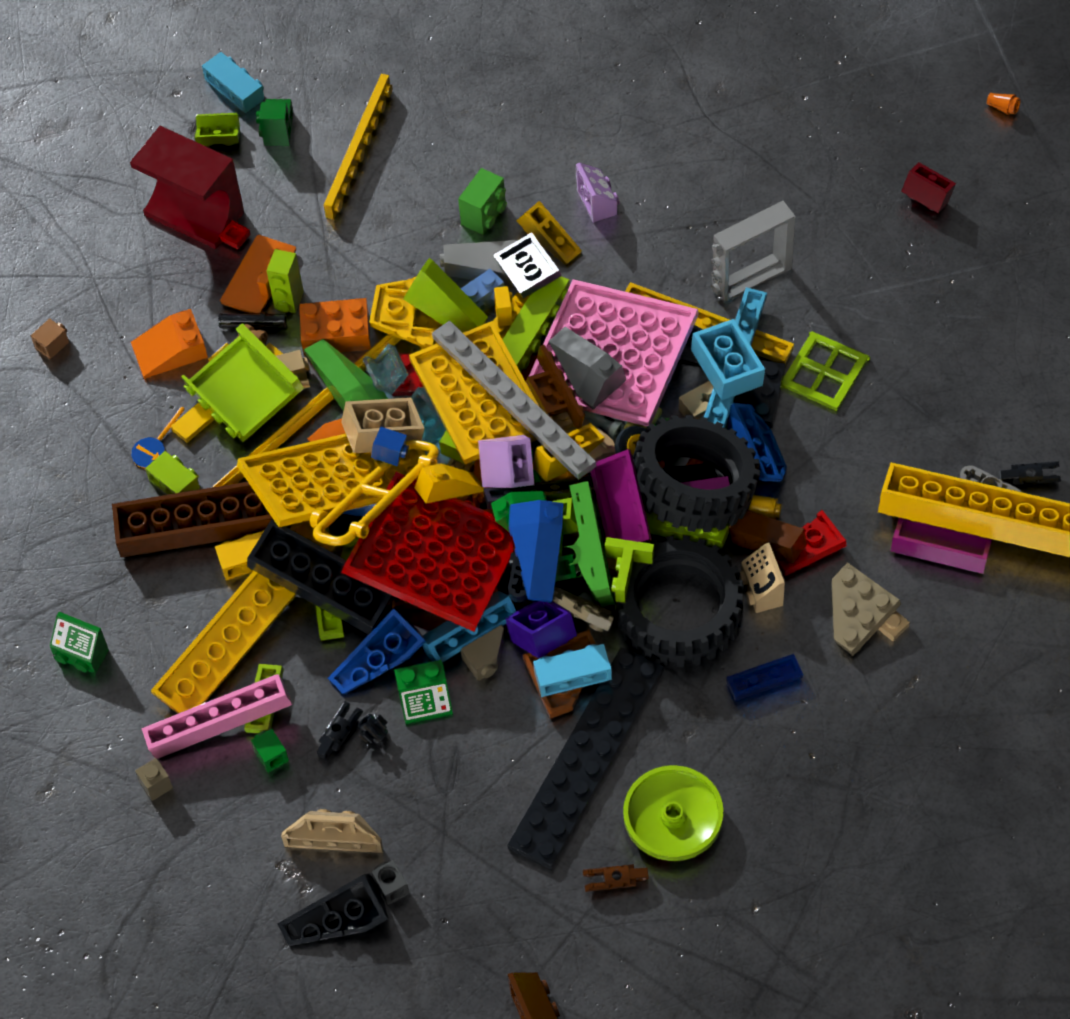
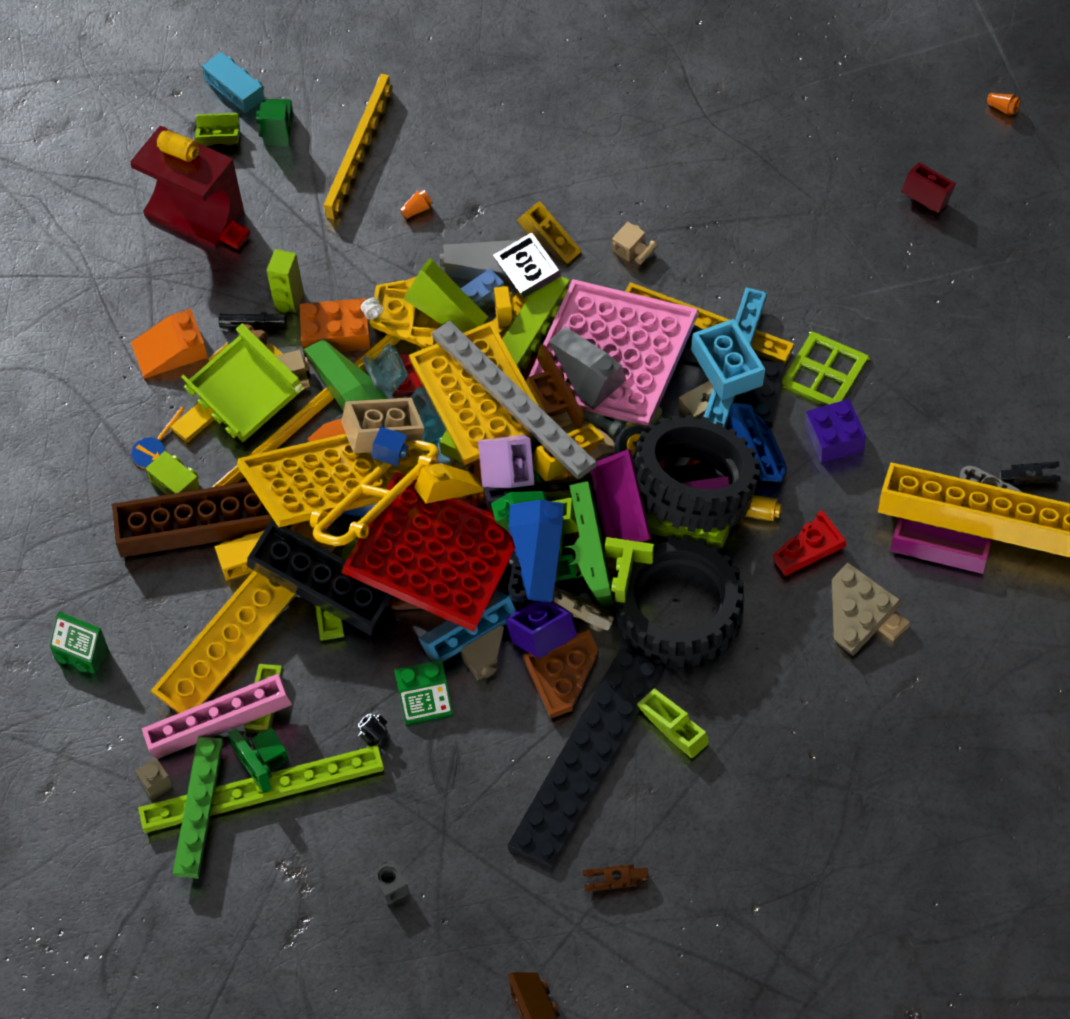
medium nougat brick [30,318,69,359] -> none
orange bracket [220,235,296,314] -> none
black wedge [277,873,389,946] -> none
tan wedge [281,809,383,853] -> none
black hinge [316,701,363,761] -> none
blue wedge [328,609,426,695] -> none
bright green brick [458,168,507,235] -> none
medium azure brick [533,644,612,697] -> none
lavender slope [576,163,620,223] -> none
lime dish [623,765,723,861] -> none
light grey window [711,201,795,303] -> none
clear blue plate [726,654,803,701] -> none
reddish brown brick [729,510,807,564] -> none
tan slope [740,543,785,613] -> none
none -> lime plate [138,745,384,833]
none -> yellow head [157,130,199,162]
none -> bright green plate [173,737,223,878]
none -> green plate [228,728,272,793]
none -> white bush [360,297,383,319]
none -> orange cone [399,190,433,219]
none -> tan brick [612,222,658,265]
none -> lime slope [637,688,709,758]
none -> dark purple brick [805,399,866,463]

